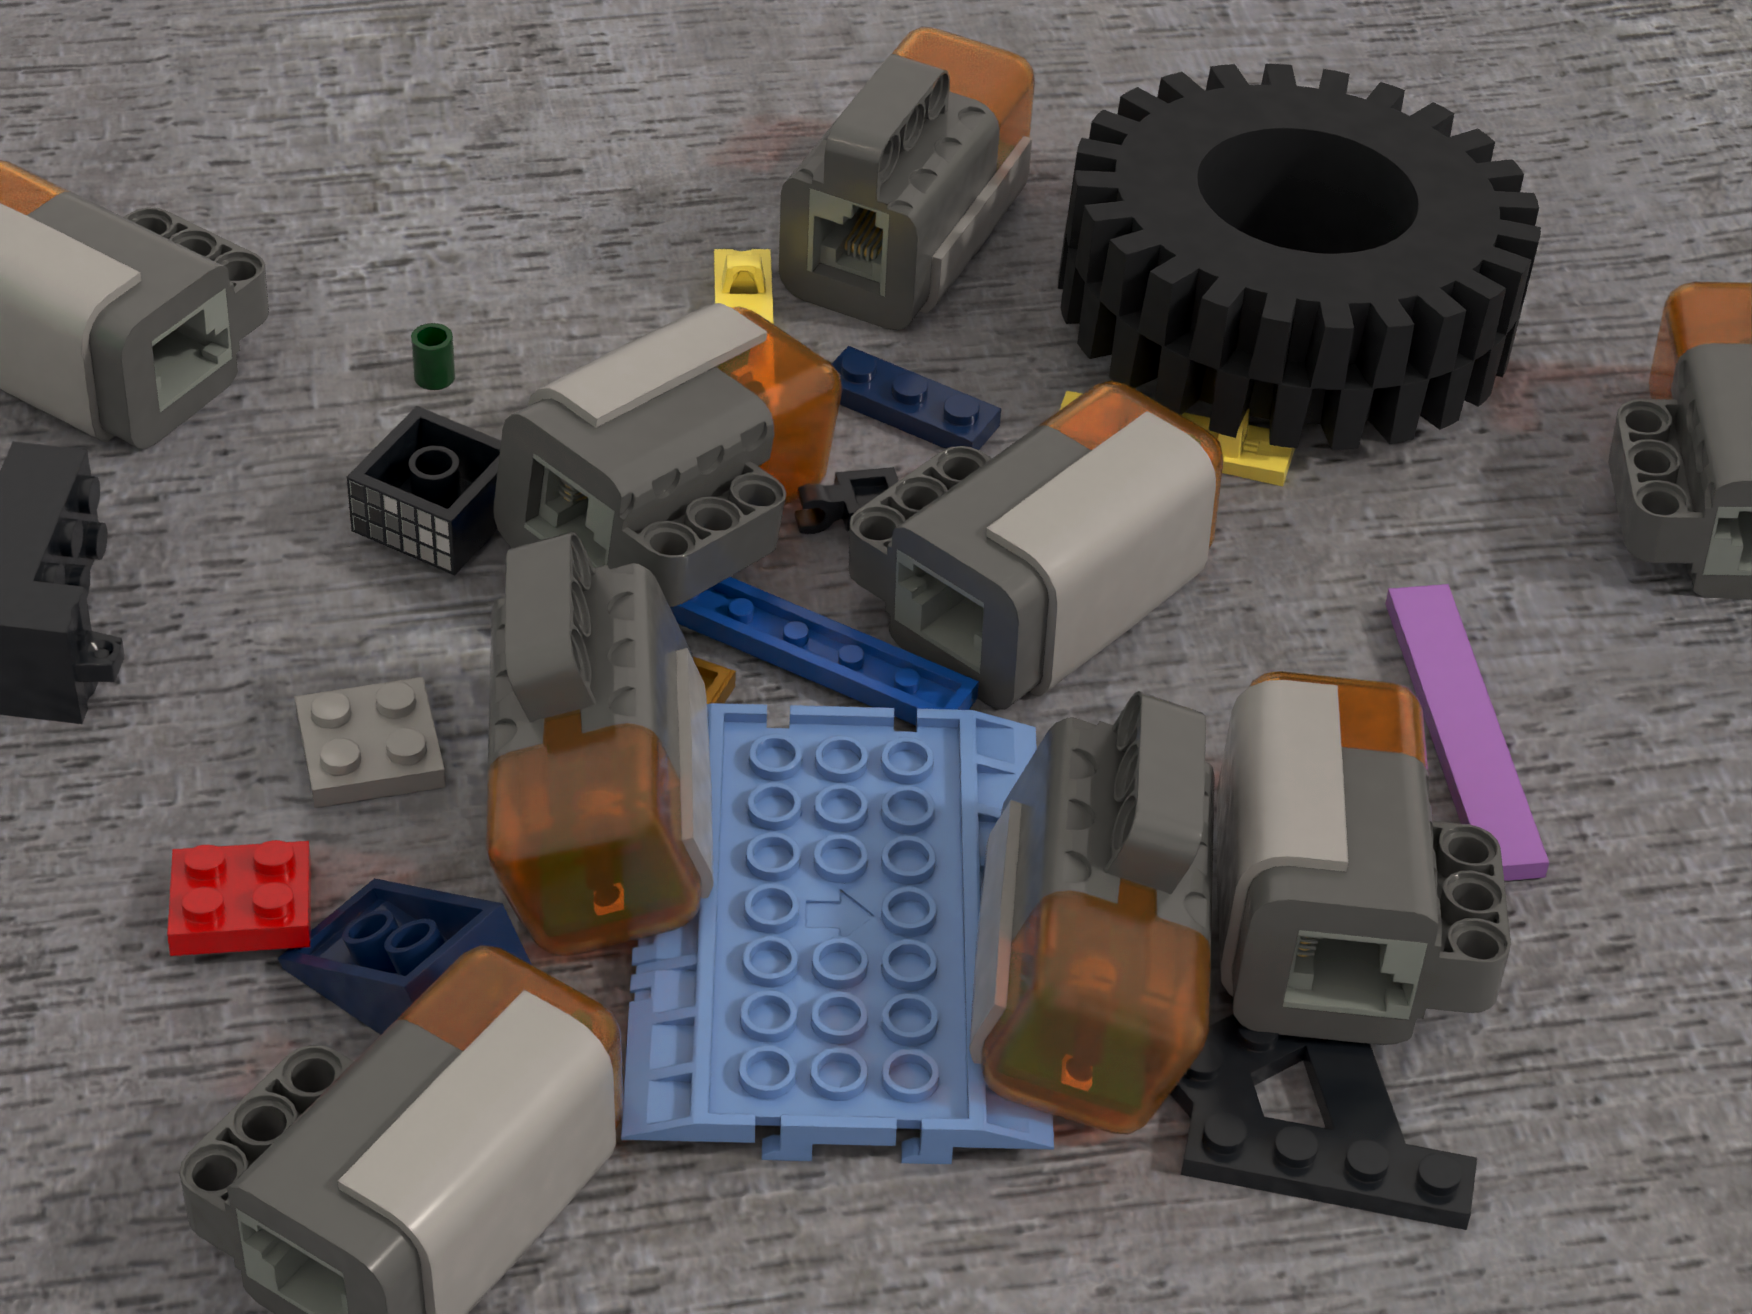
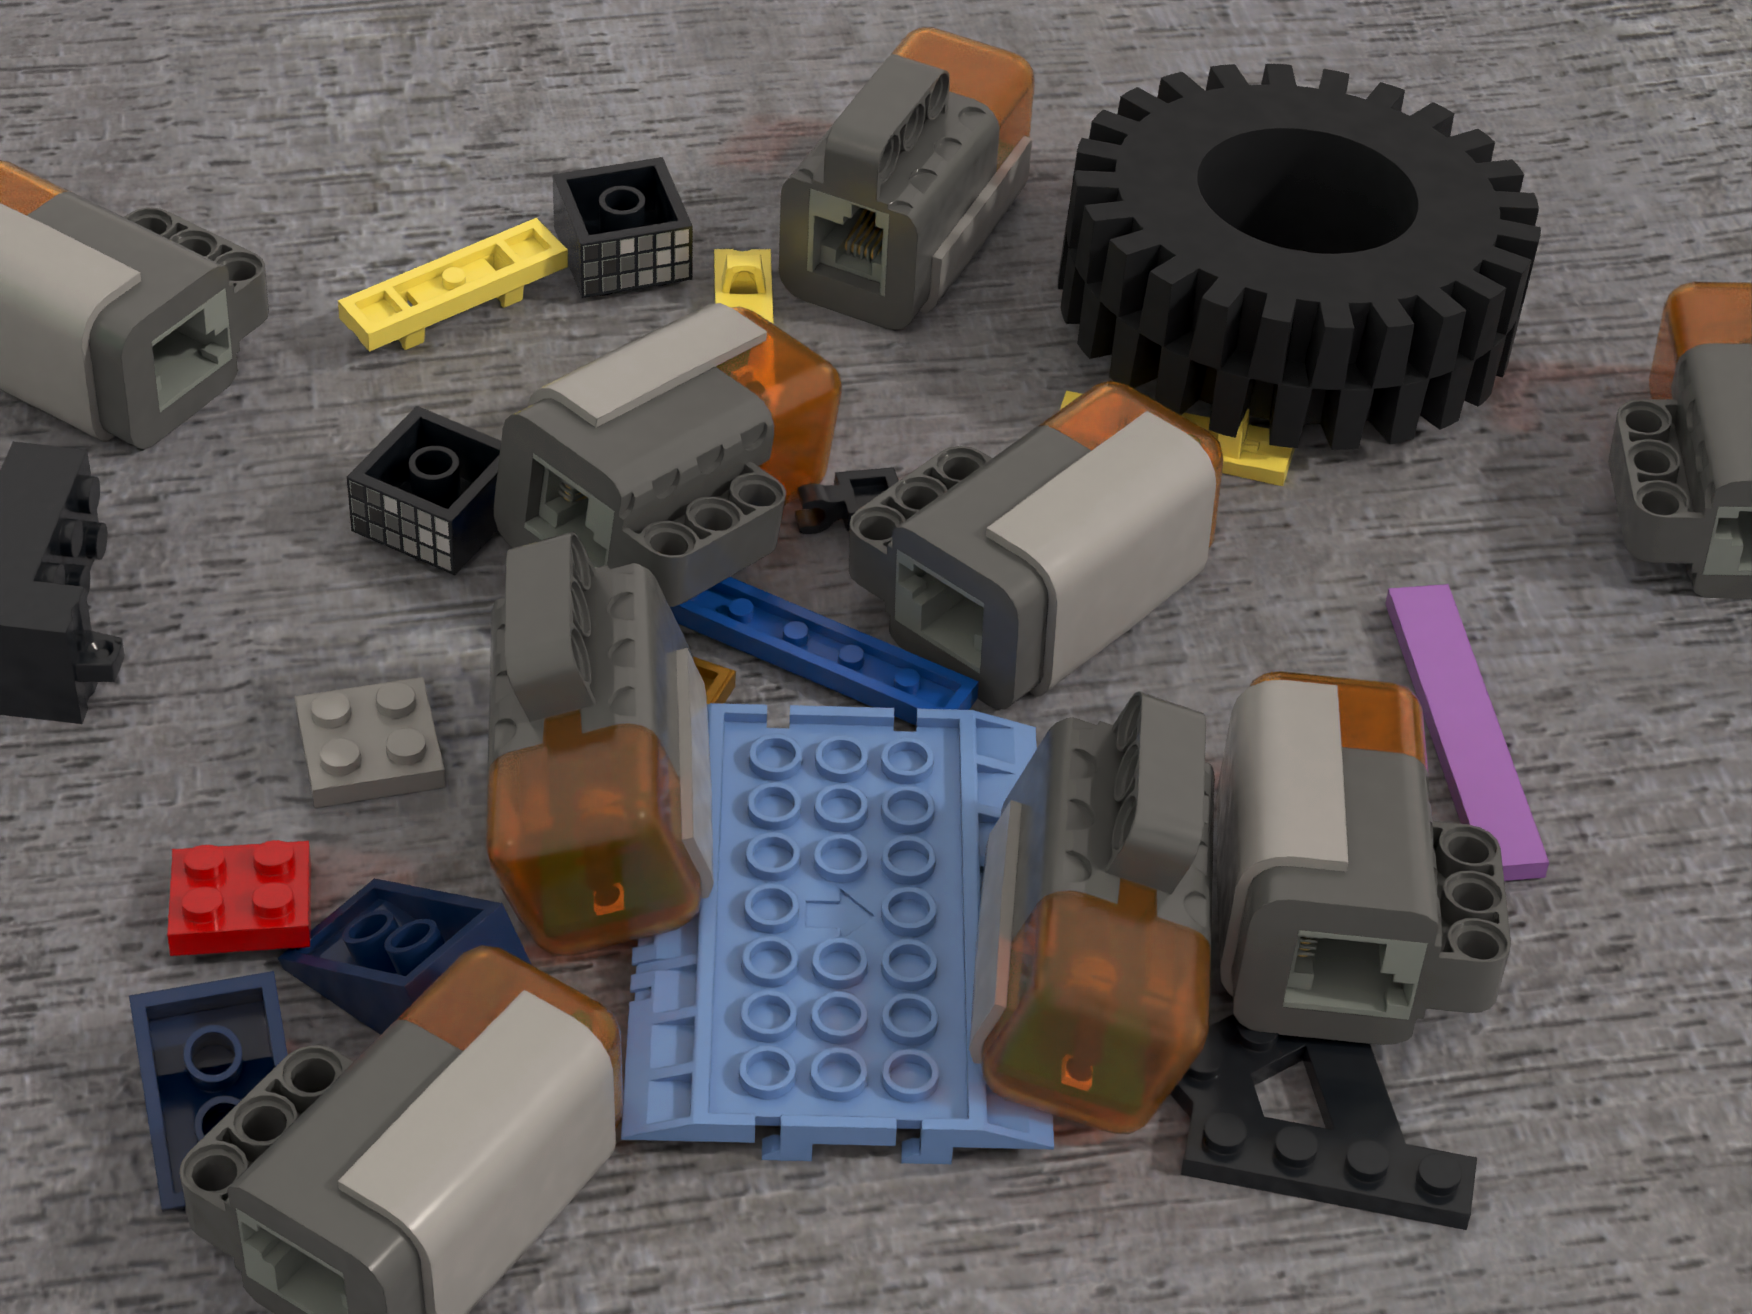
dark green hinge [411,323,455,390] -> none
dark blue plate [818,346,1001,450] -> none
none -> dark blue slope [129,971,288,1212]
none -> light yellow hinge [338,218,568,352]
none -> black brick [552,157,693,298]

